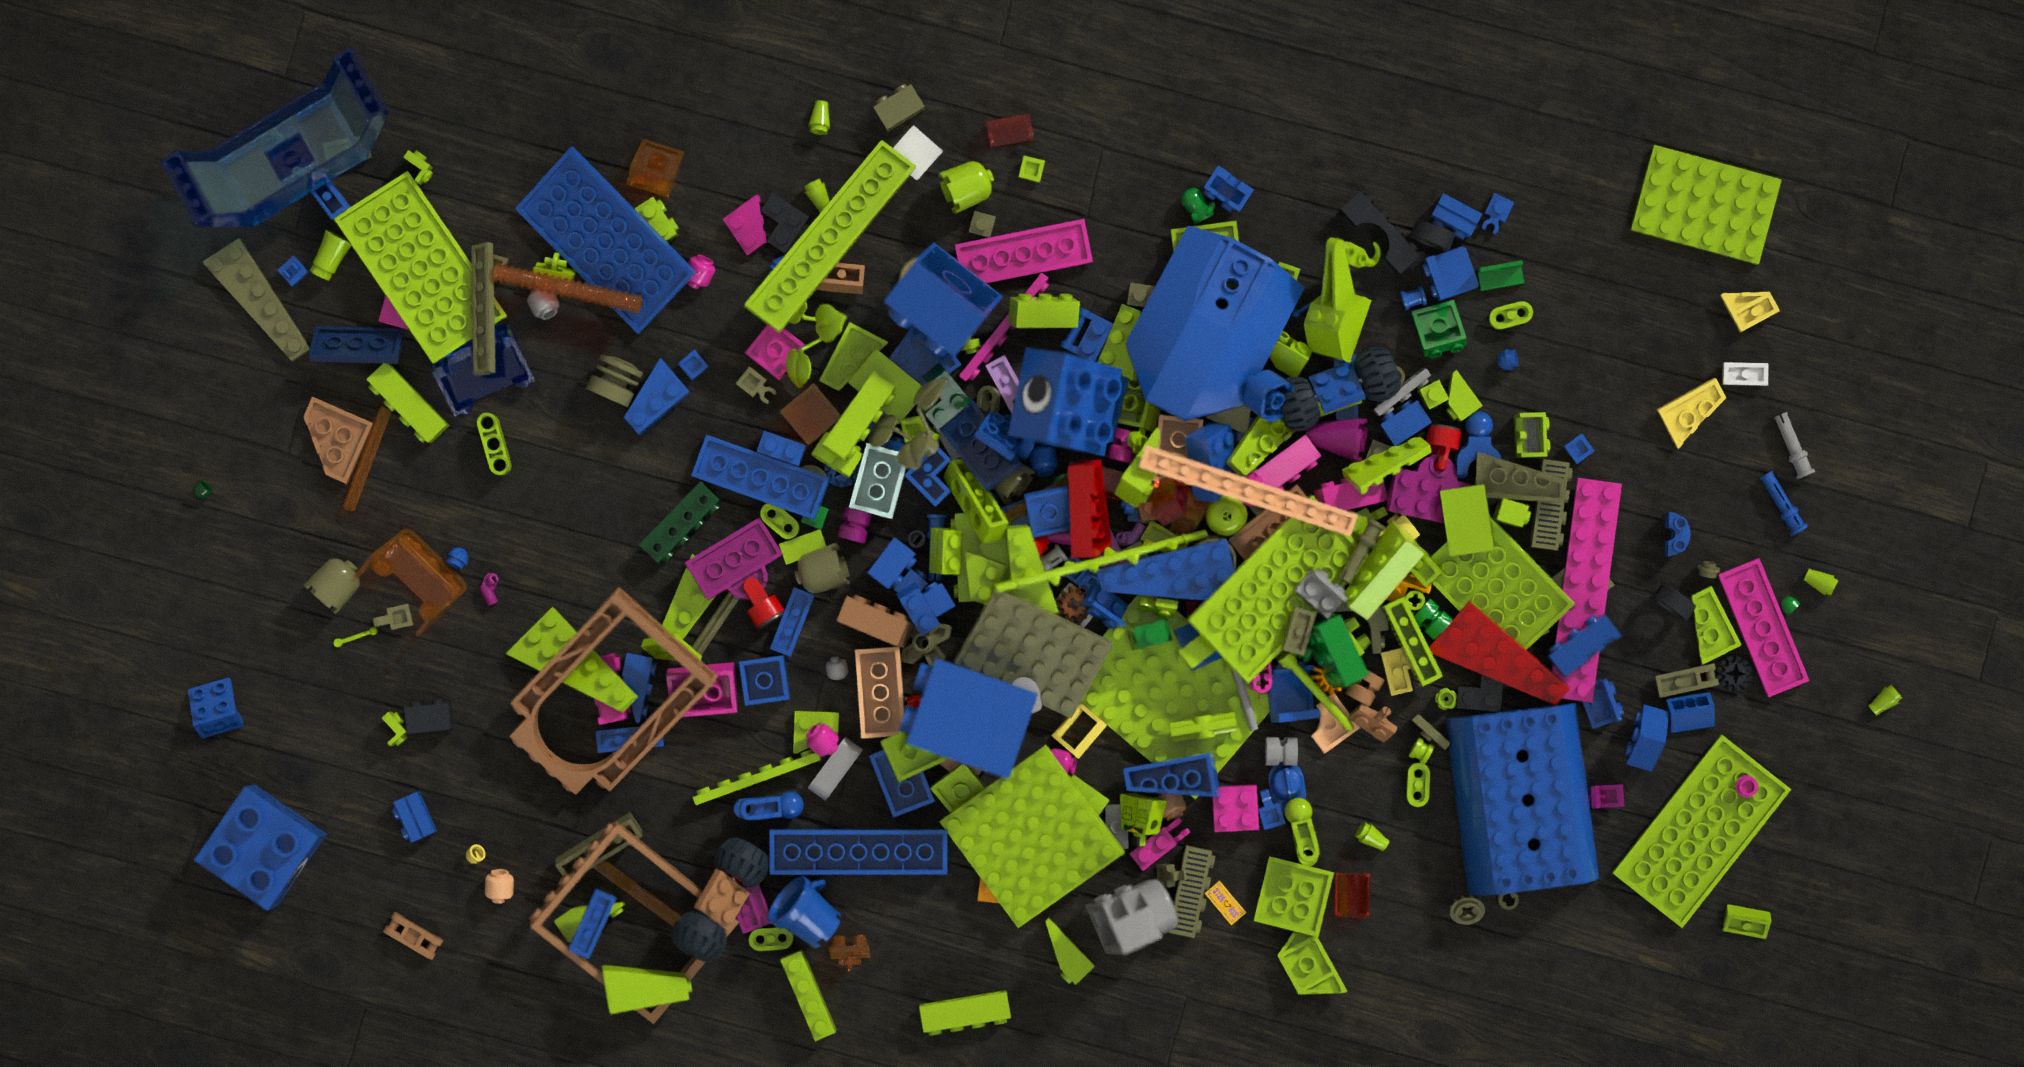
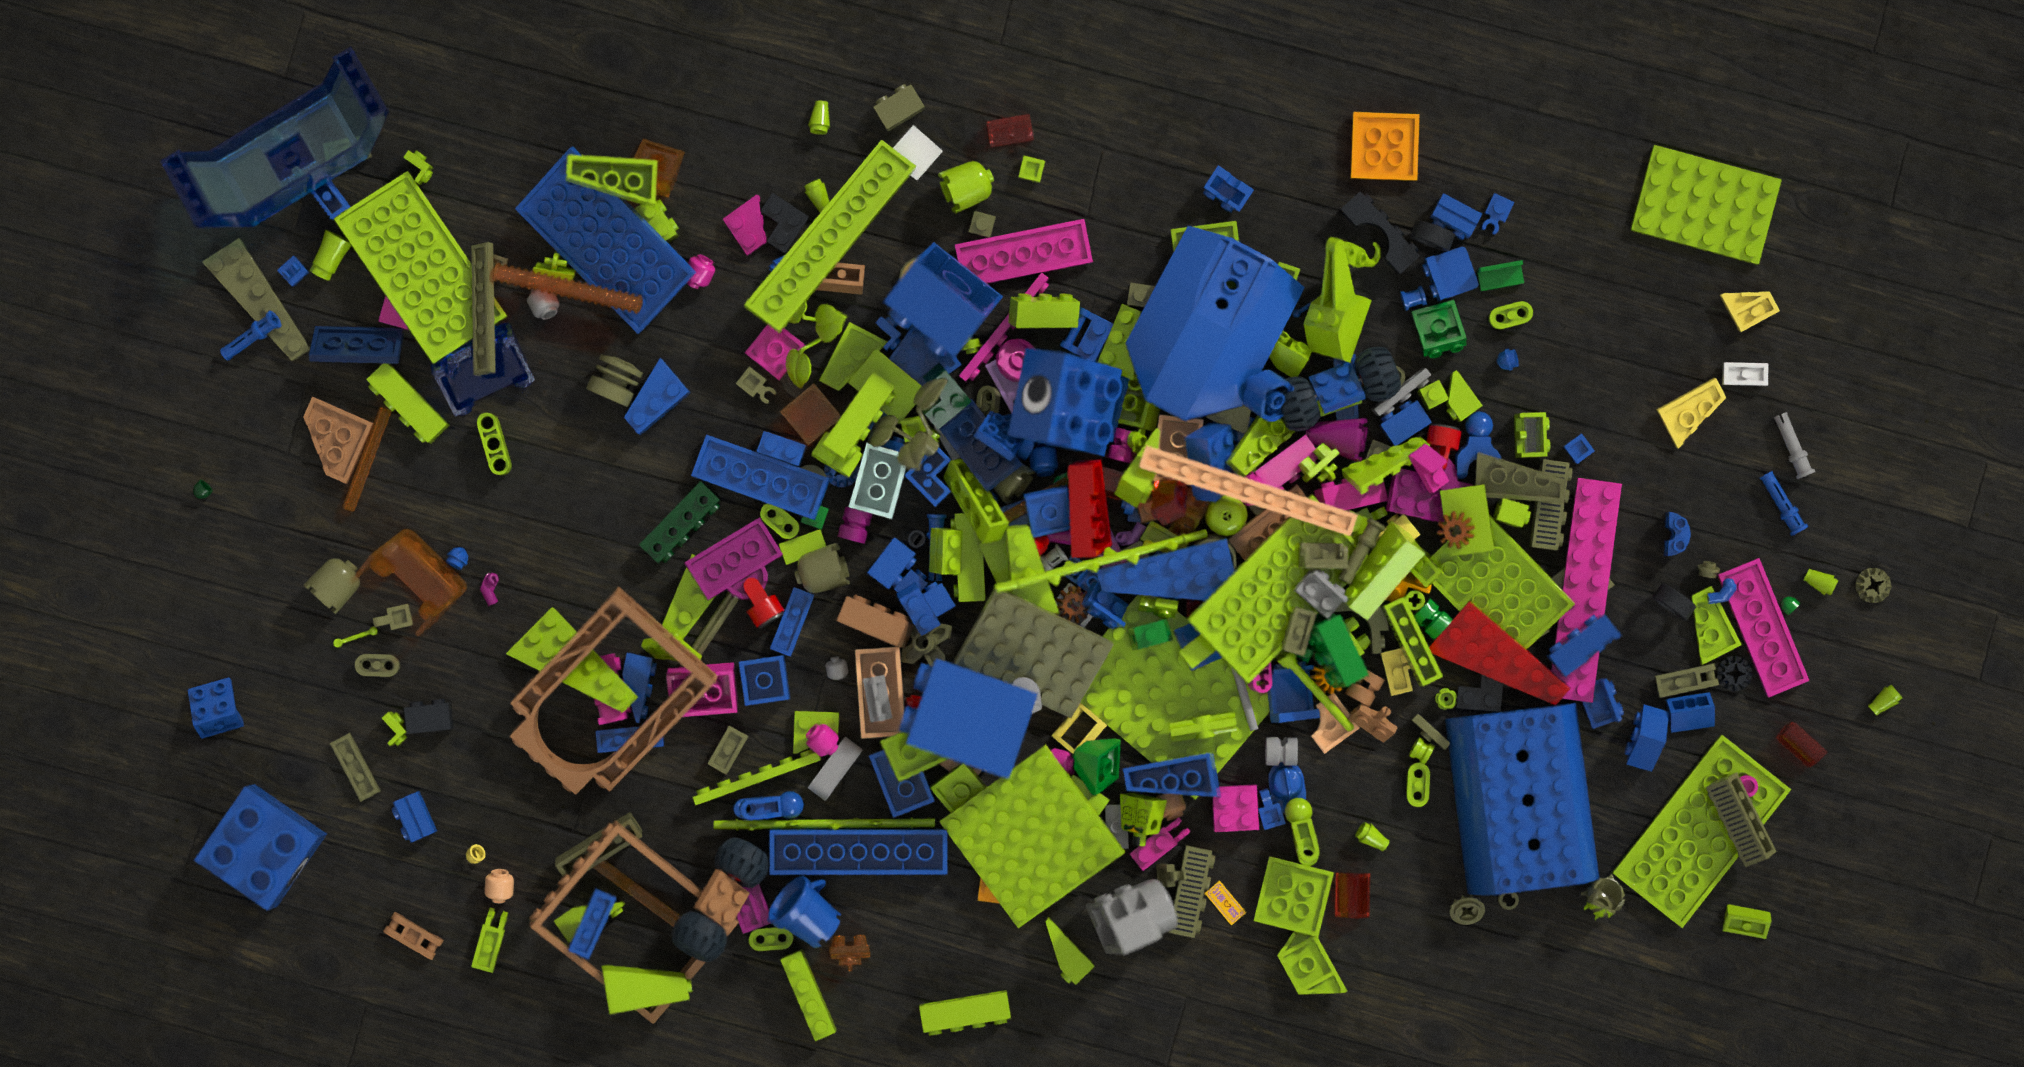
blue tile [678,350,709,381] -> none
lime wing [965,550,1006,605] -> none
green animal [1181,188,1215,225] -> none
magenta bracket [1589,784,1624,808] -> none
none -> blue pin [220,311,282,360]
none -> olive tile [330,733,381,802]
none -> olive plate [355,654,400,677]
none -> lime hinge [471,908,508,973]
none -> lime wedge [565,155,657,208]
none -> olive plate [708,725,749,775]
none -> lime plant [714,817,935,831]
none -> light grey hinge [863,675,892,723]
none -> blue bracket [876,316,902,351]
none -> dark pink tile [996,339,1035,382]
none -> green slope [1073,739,1121,796]
none -> lime hips [1298,443,1339,482]
none -> olive hinge [1299,543,1348,569]
none -> light orange plate [1351,112,1419,181]
none -> dark pink slope [1408,444,1449,493]
none -> dark orange gear [1437,511,1475,549]
none -> olive hair [1581,874,1625,920]
none -> olive brick [1706,772,1777,867]
none -> blue arm [1707,578,1737,604]
none -> clear red brick [1775,722,1827,768]
none -> olive gear [1856,568,1892,603]

